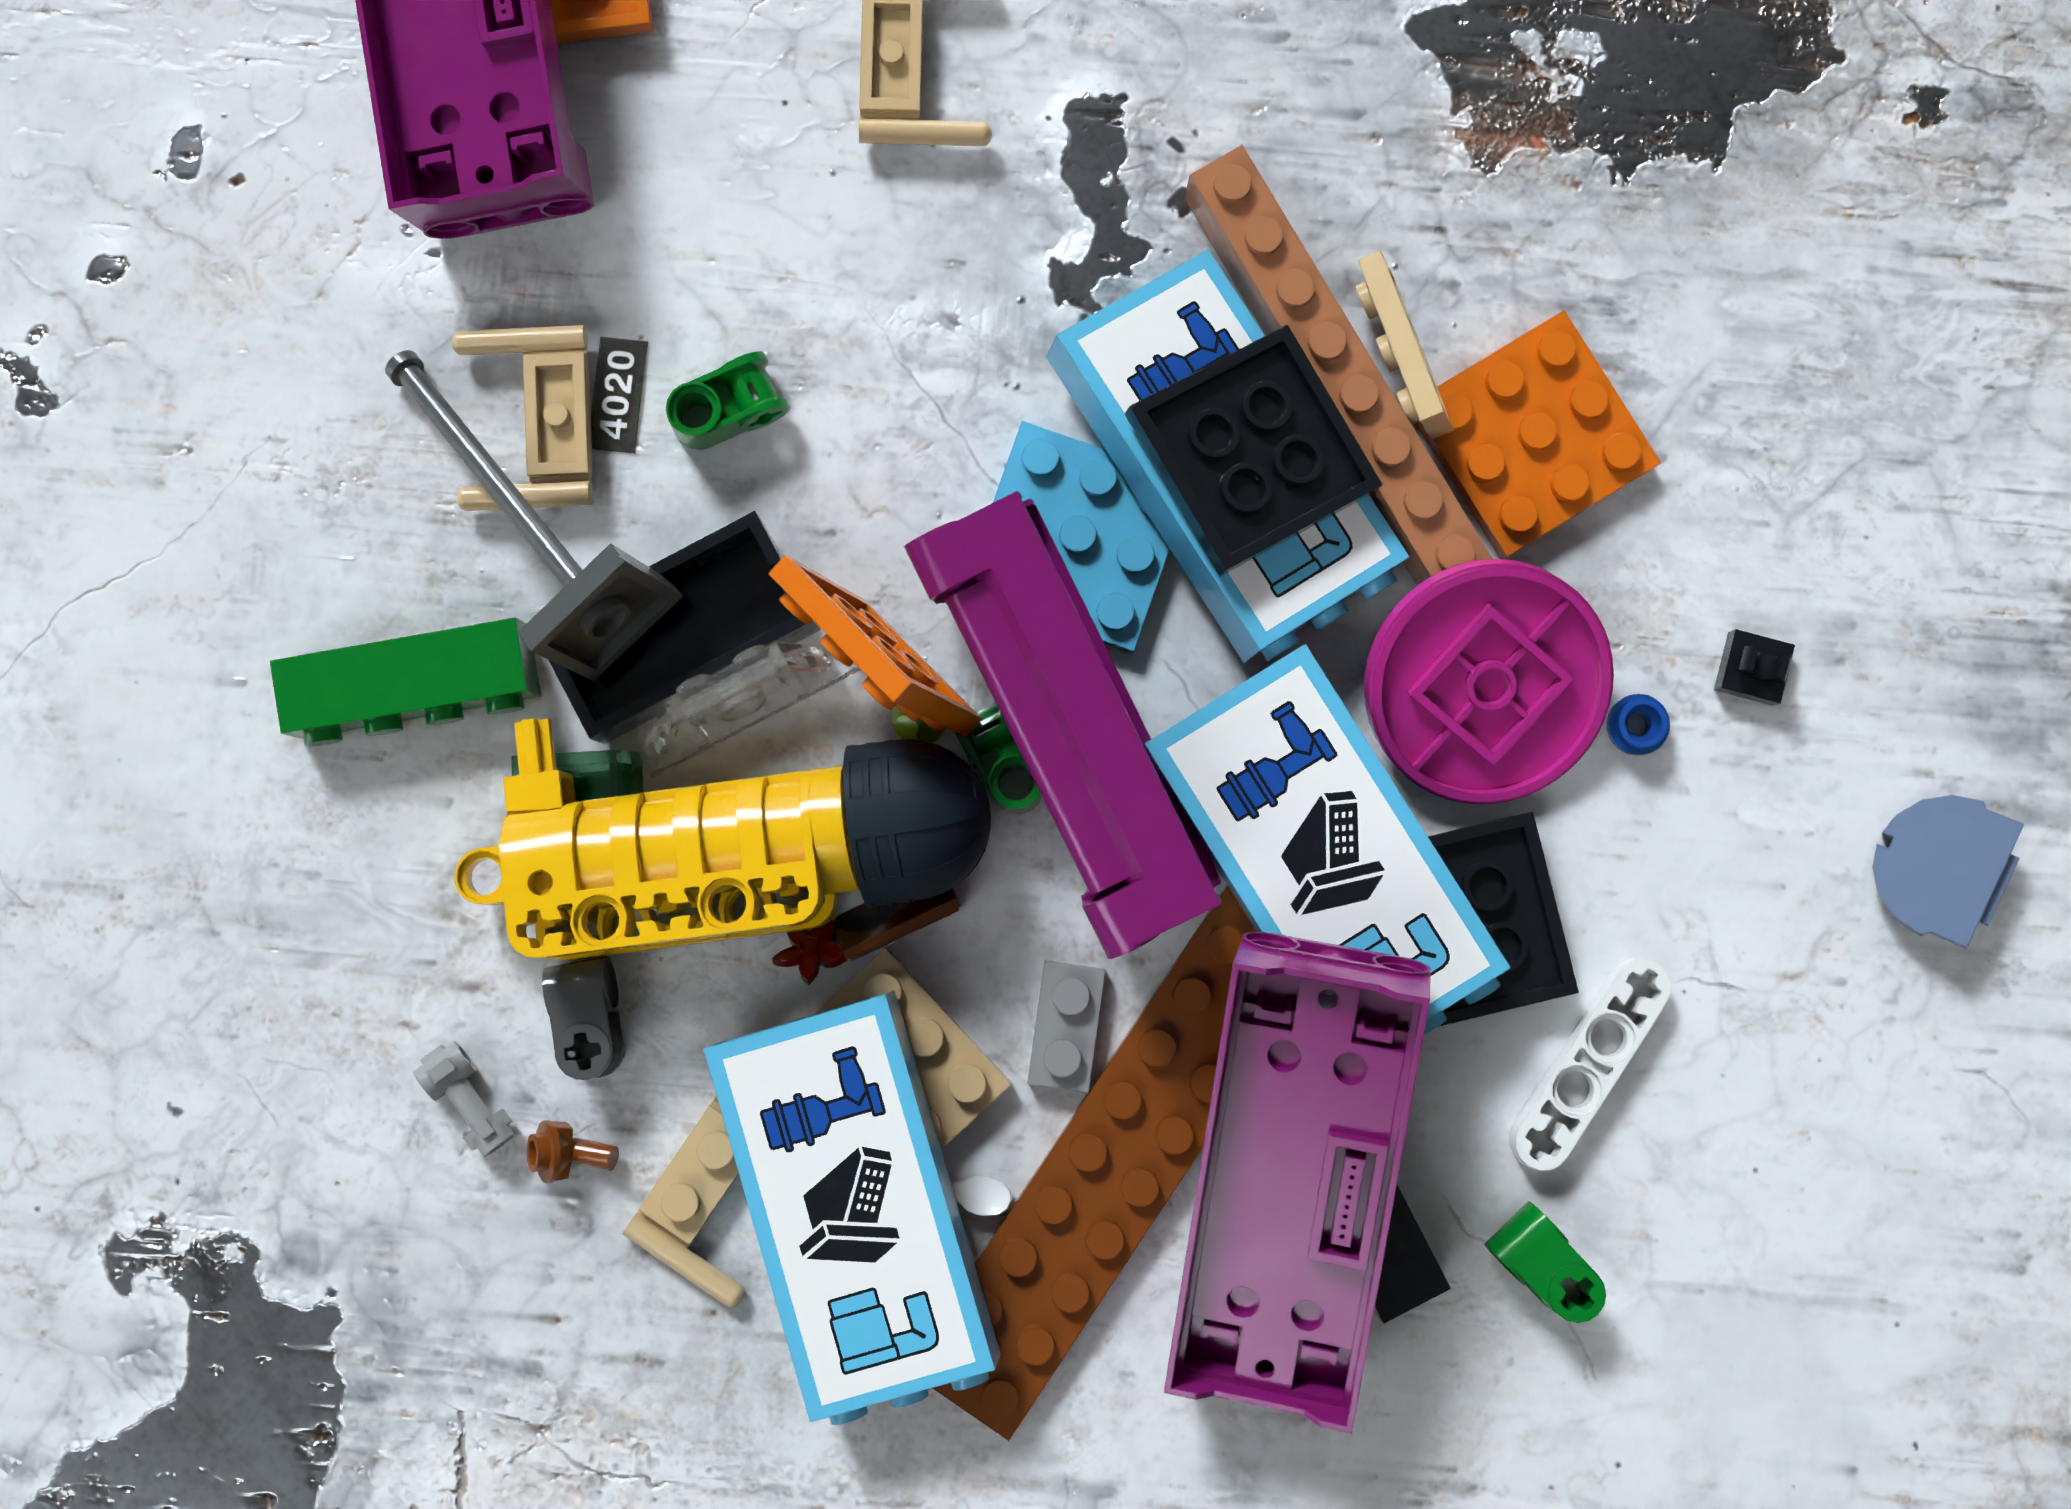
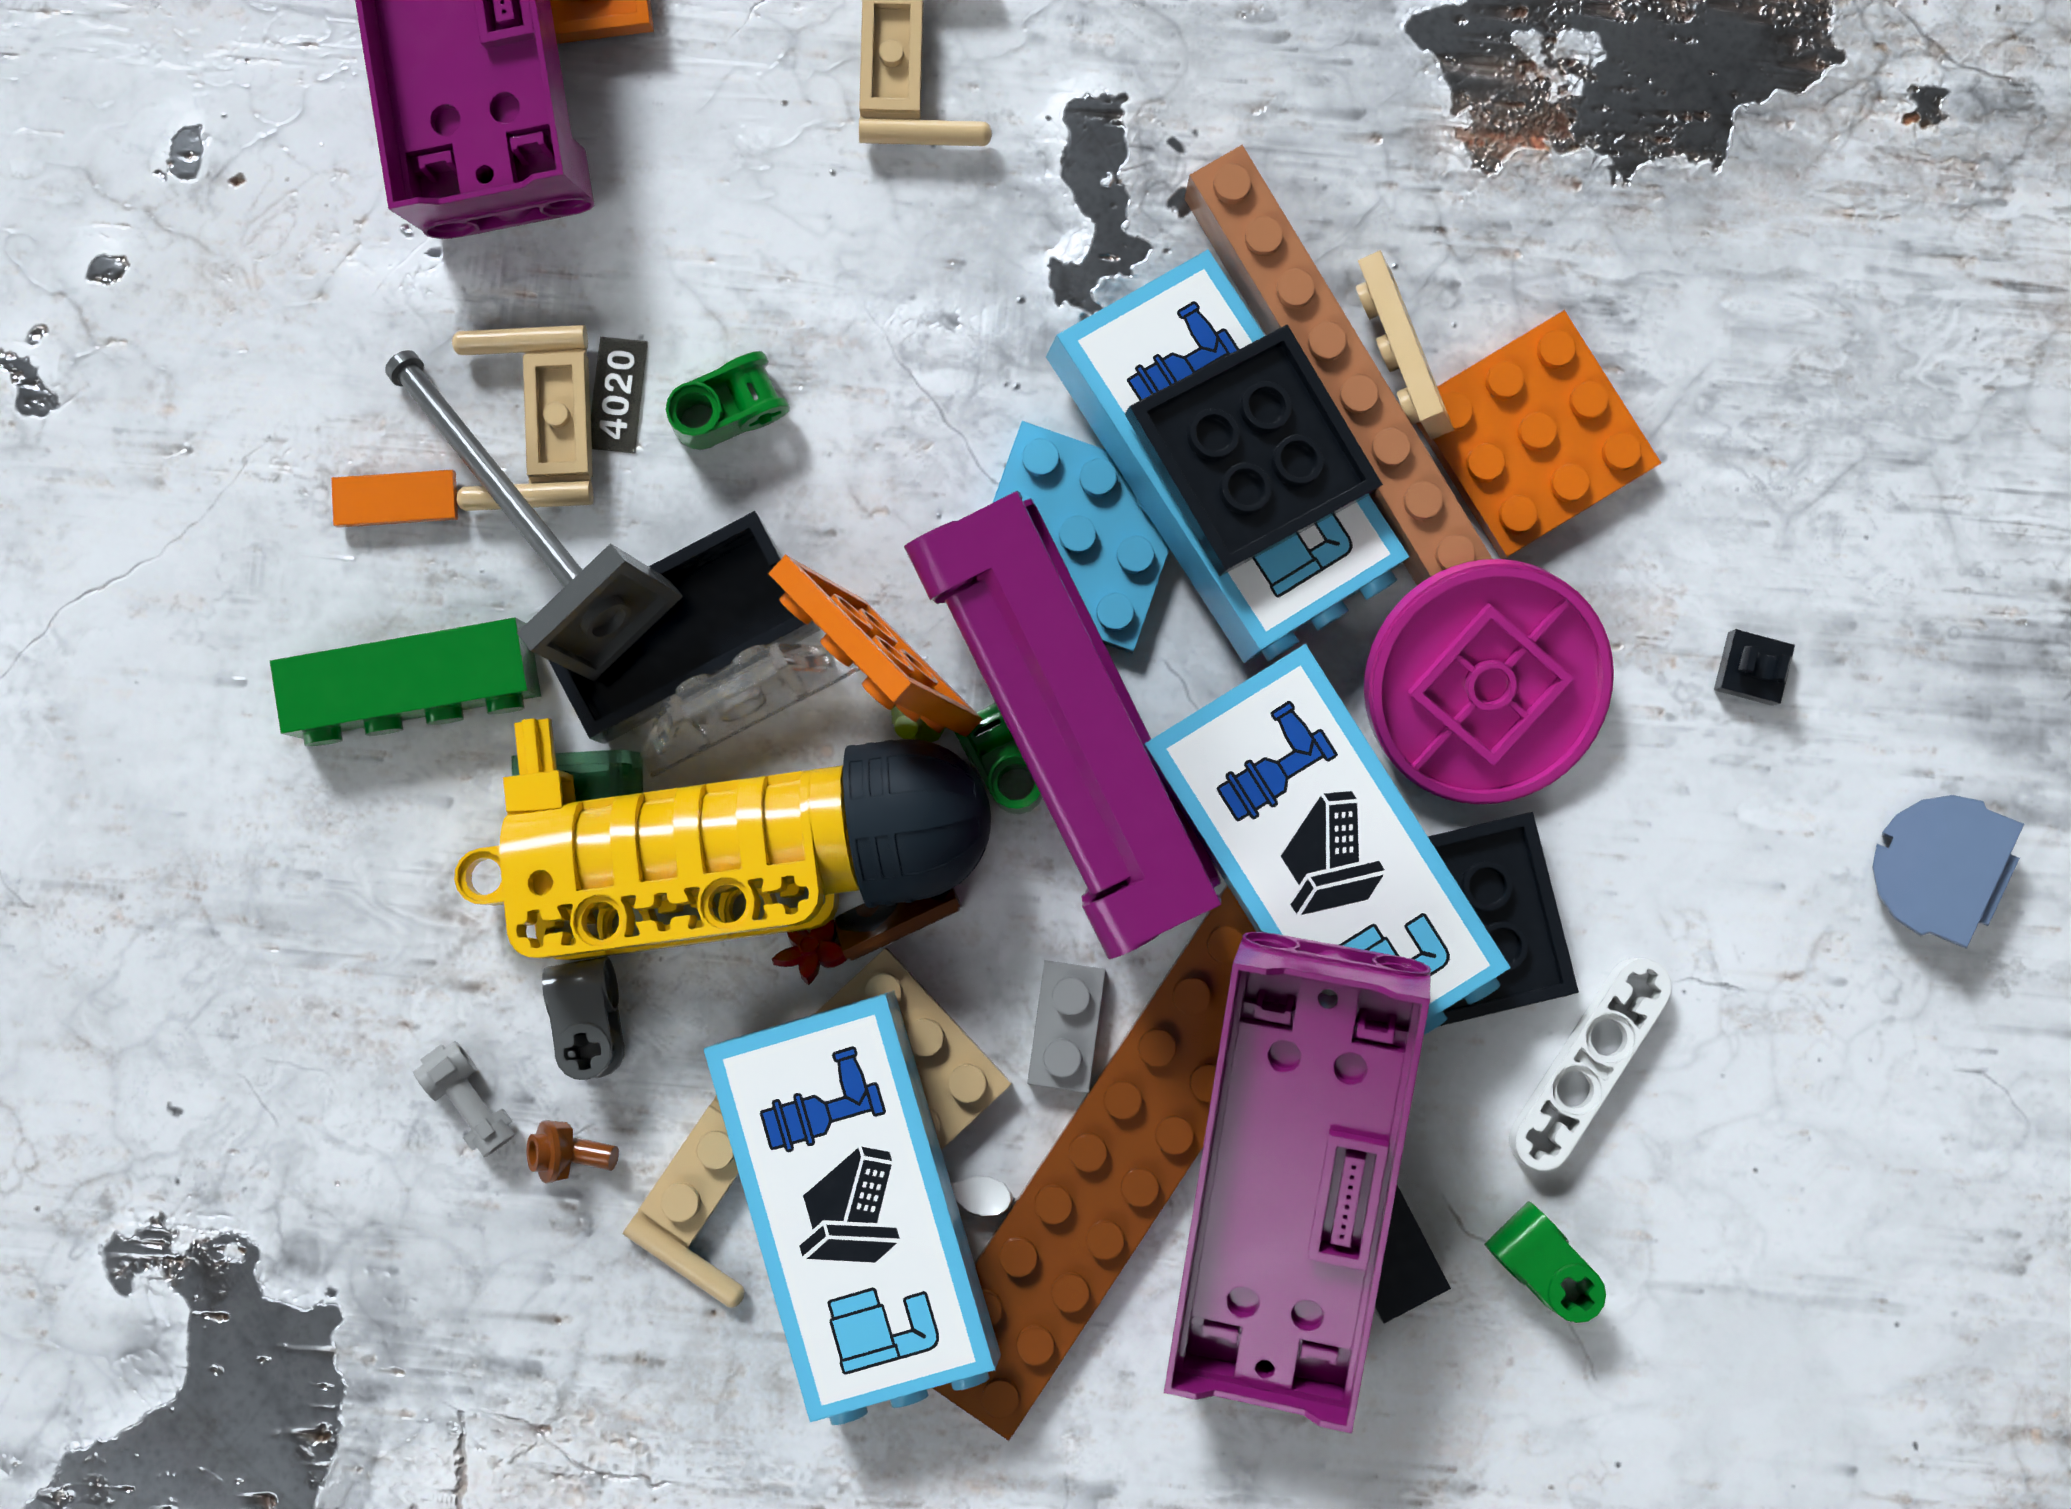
blue plate [1606,694,1670,755] -> none
none -> orange piece [331,470,458,528]

